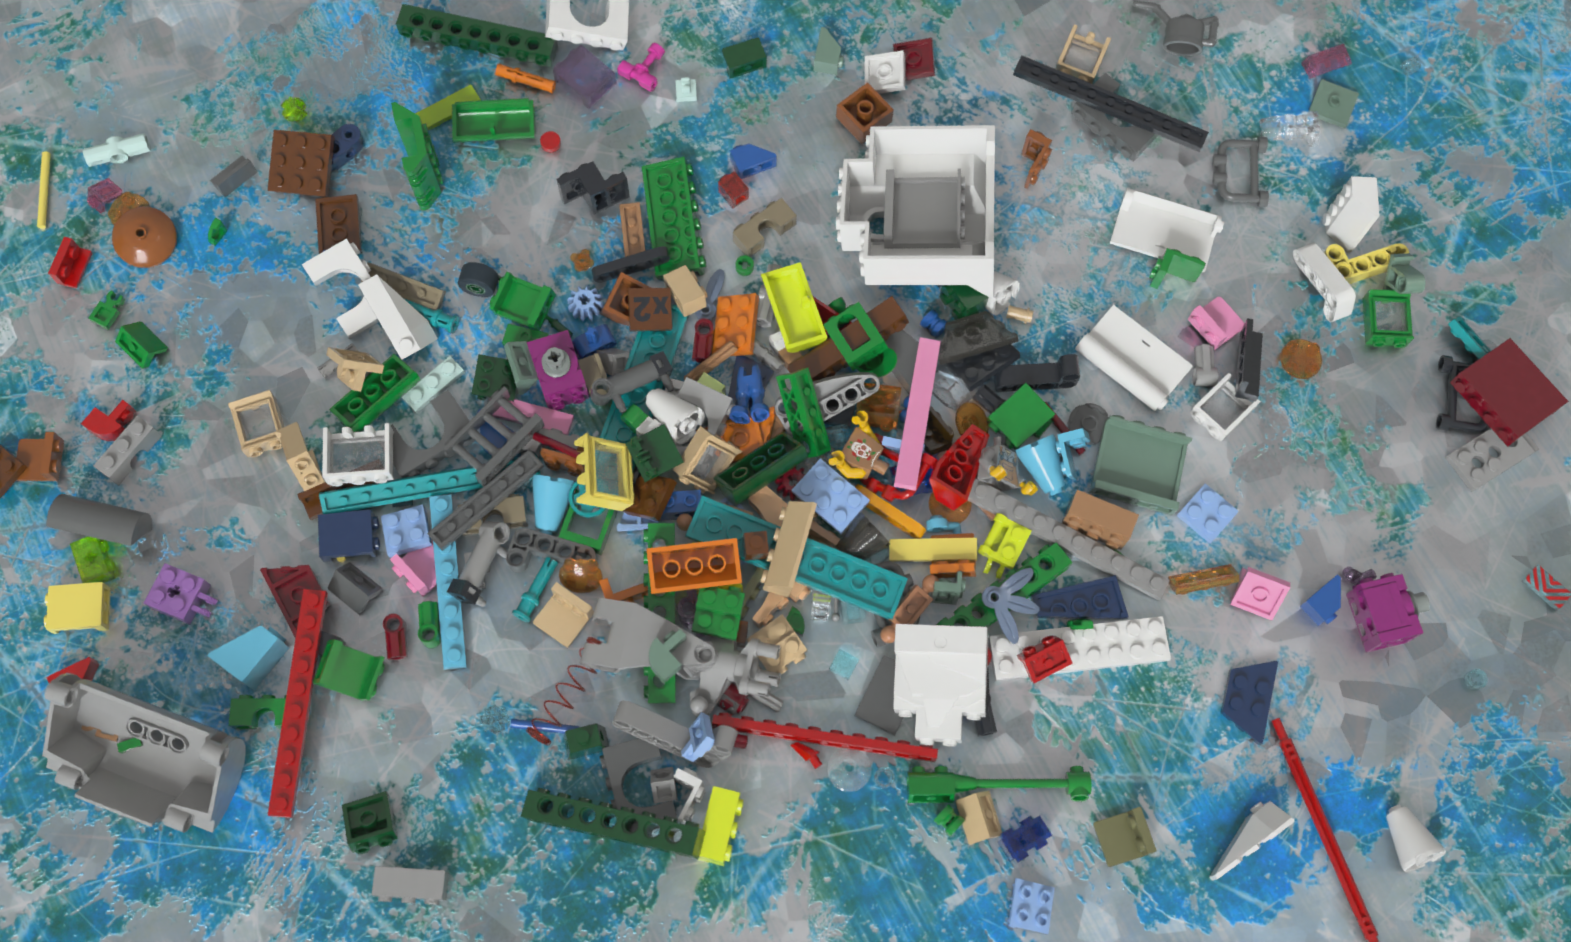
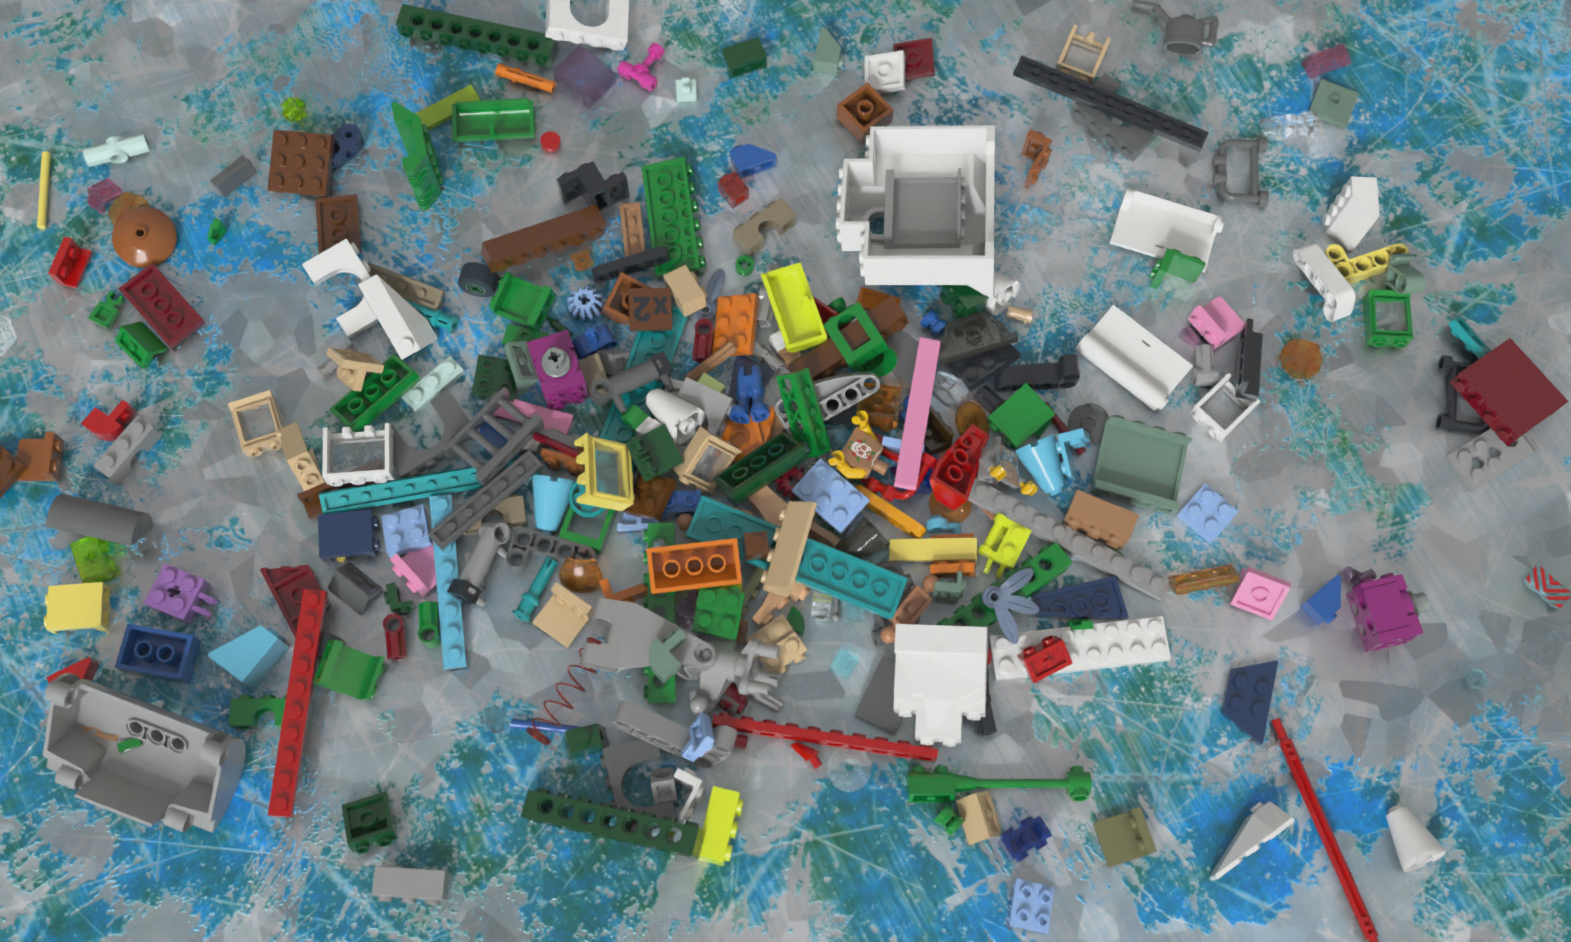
none -> blue brick [115,624,202,684]
none -> dark red plate [118,263,206,349]
none -> dark green bracket [384,582,416,616]
none -> reddish brown brick [481,204,607,273]
none -> orange tile [856,287,901,312]

